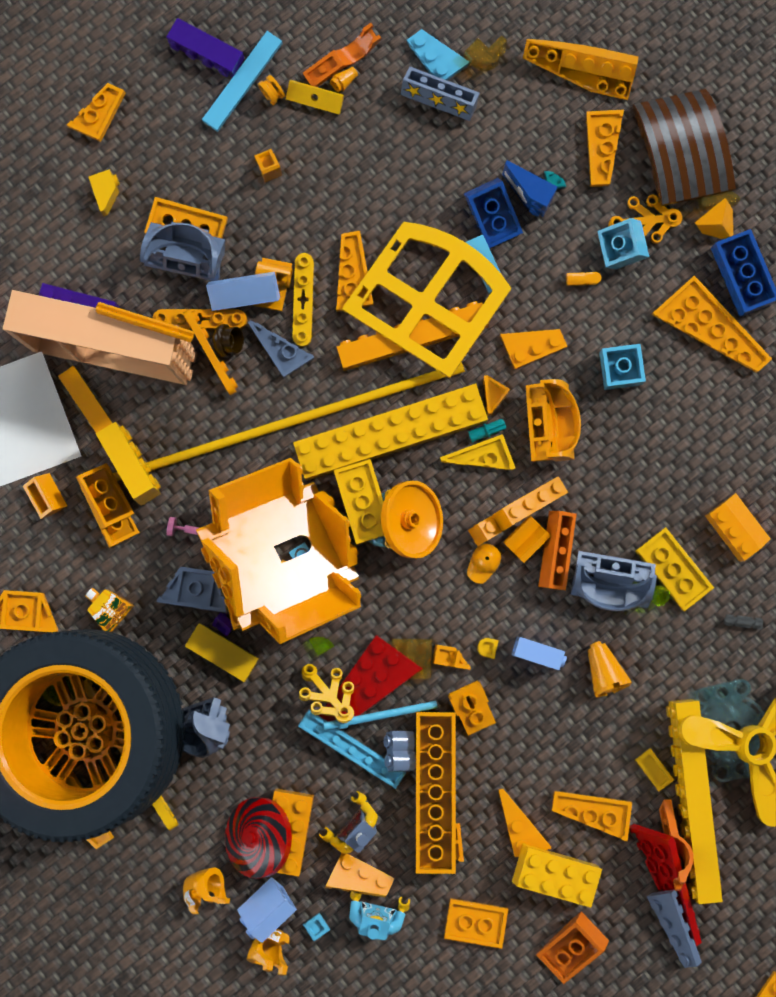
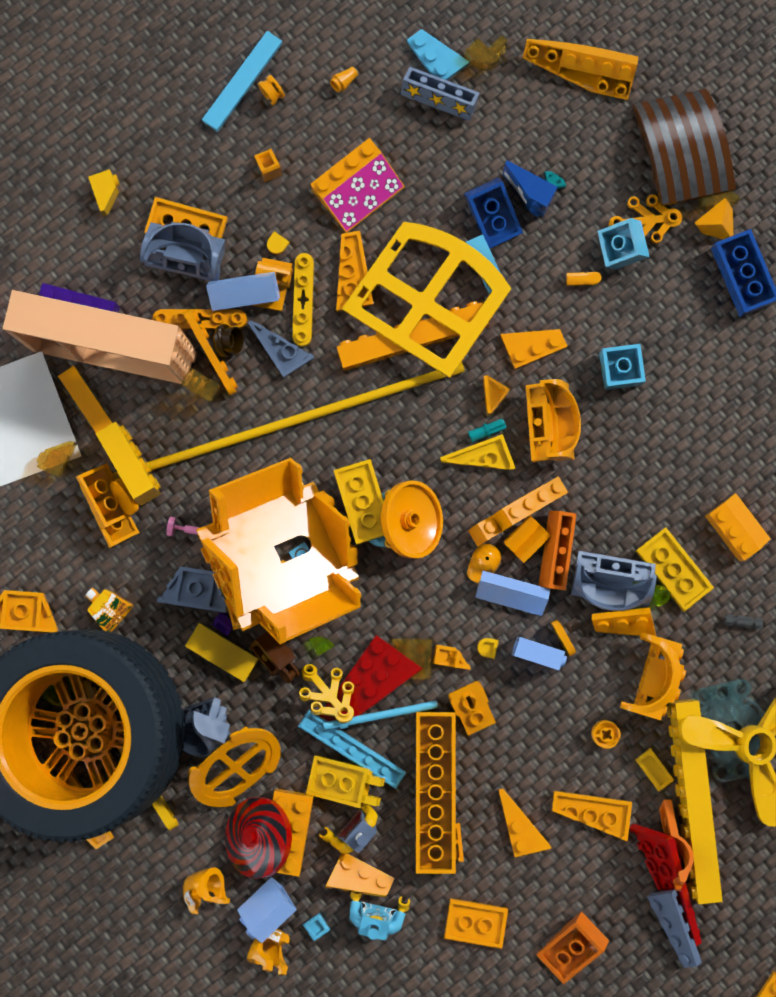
light orange brick [23,473,68,519] -> none
light orange wing [67,83,126,142] -> none
light orange axle [95,302,194,342] -> none
dark purple brick [166,18,245,78] -> none
yellow tile [286,80,344,114] -> none
yellow brick [293,384,488,481] -> none
orange piece [303,23,382,87] -> none
sand blue brick [384,731,416,772] -> none
yellow brick [512,843,602,908] -> none
light orange wing [586,110,624,187] -> none
light orange cone [587,641,632,698] -> none
light orange wing [651,276,772,373] -> none
none -> clear yellow slope [37,441,77,477]
none -> light orange tile [109,478,139,515]
none -> clear yellow brick [181,368,220,403]
none -> light orange window [188,727,281,807]
none -> reddish brown brick [249,632,300,683]
none -> yellow tile [267,231,290,255]
none -> yellow tile [306,755,385,808]
none -> slope [310,138,405,233]
none -> light blue piece [475,571,550,616]
none -> light orange tile [550,620,576,657]
none -> light orange wheel [591,720,621,749]
none -> light orange wing [592,607,656,636]
none -> light orange piece [620,633,686,720]

